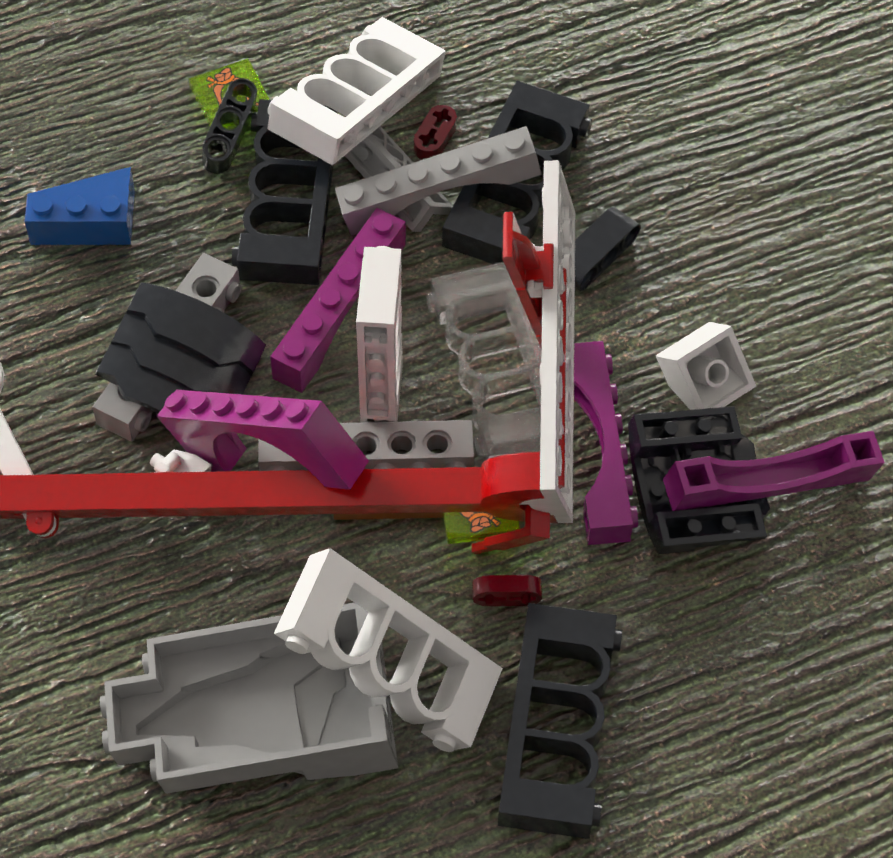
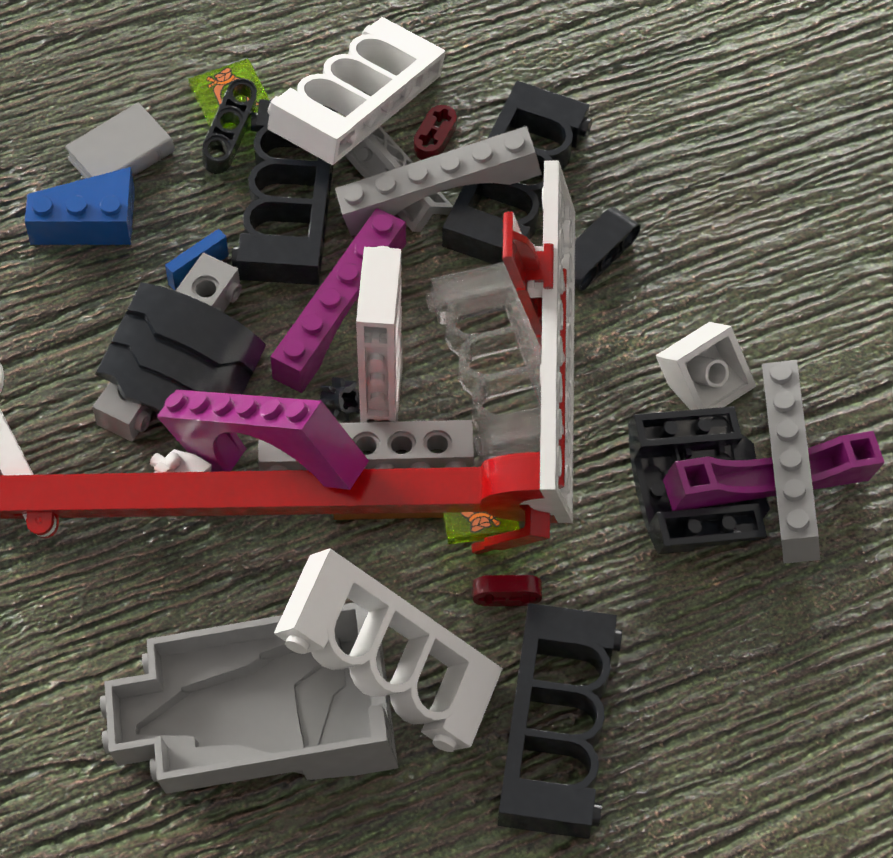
magenta arch [574,341,638,545] -> none
none -> light grey piece [65,102,175,179]
none -> blue tile [165,229,229,291]
none -> black gear [319,377,360,421]
none -> light grey arch [762,360,820,563]

